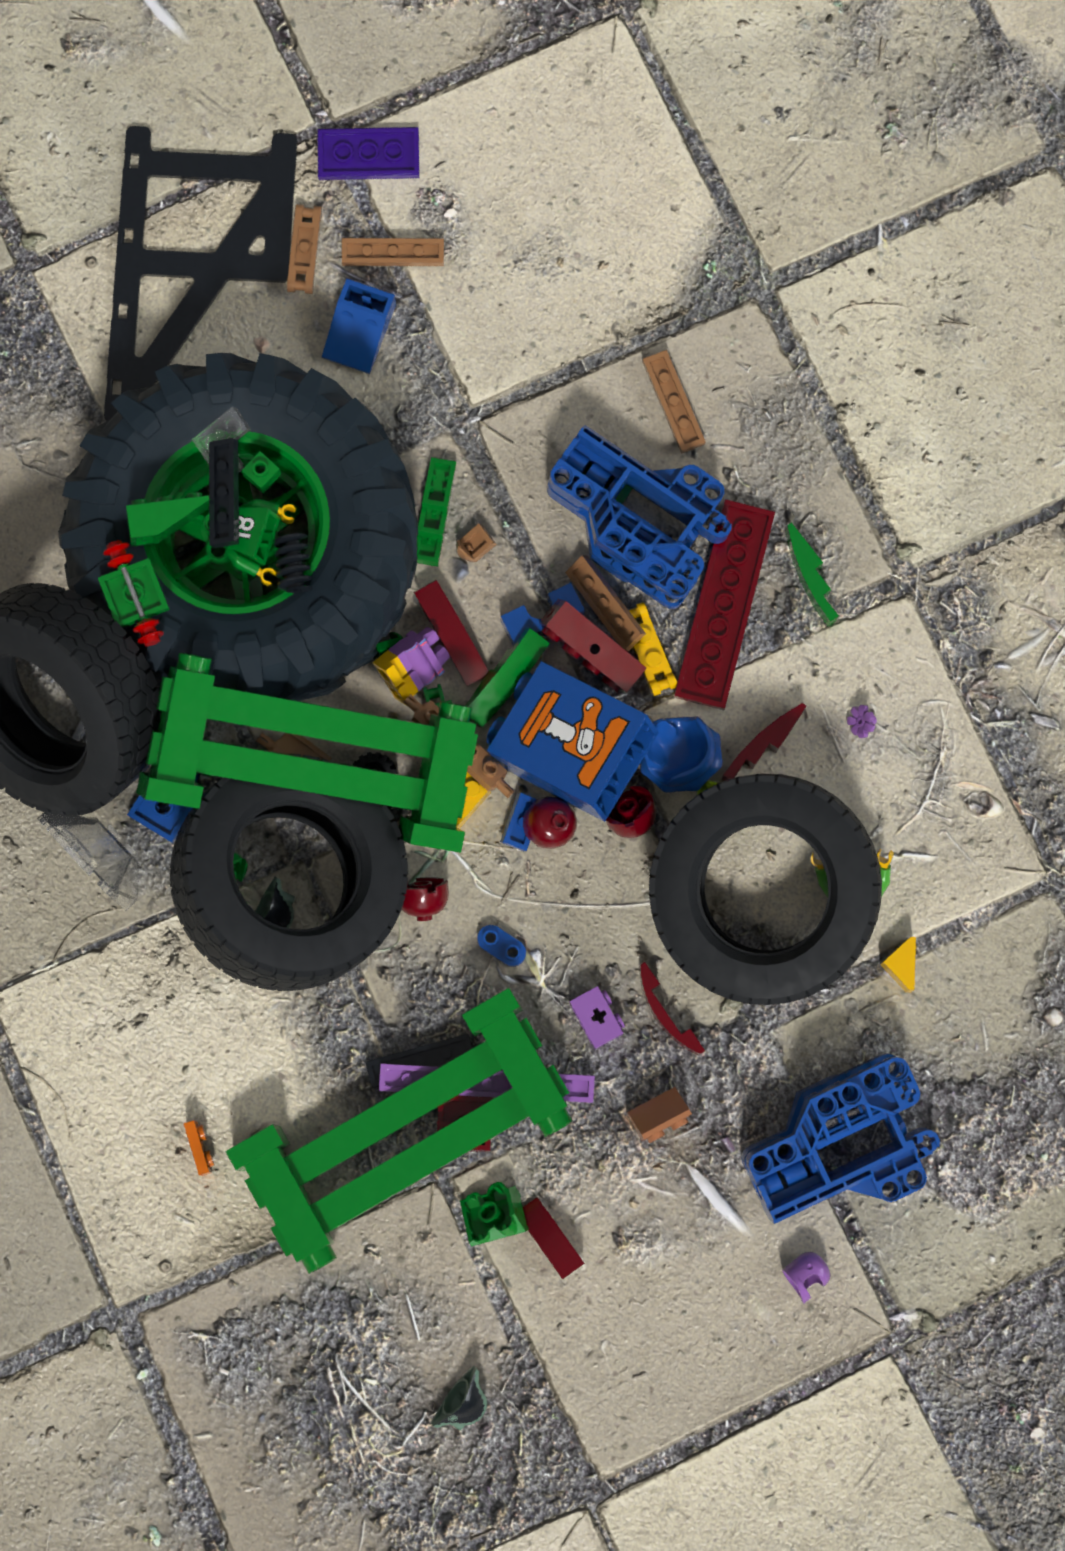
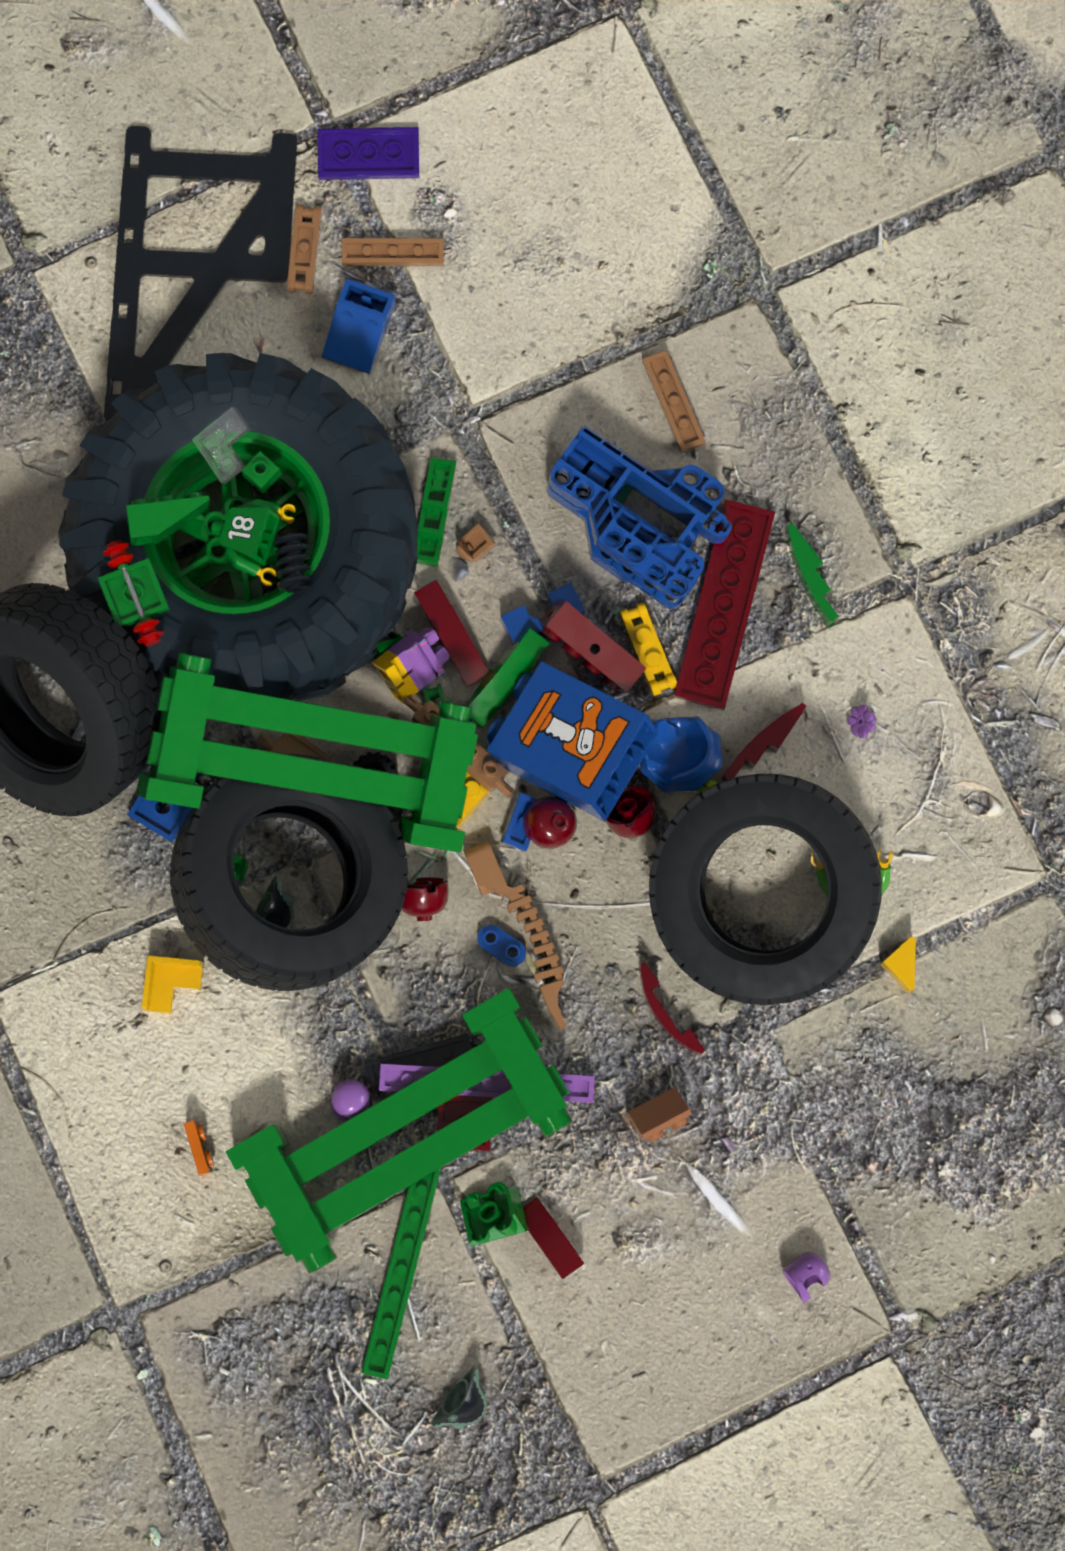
clear windscreen [37,813,140,911] -> none
black plate [209,438,239,548] -> none
medium nougat plate [565,555,646,651] -> none
medium lavender brick [569,986,625,1050] -> none
blue connector [741,1053,940,1224] -> none
none -> yellow panel [141,955,204,1014]
none -> medium lavender helmet [331,1079,370,1122]
none -> green tile [361,1168,441,1380]
none -> medium nougat piece [463,840,566,1030]

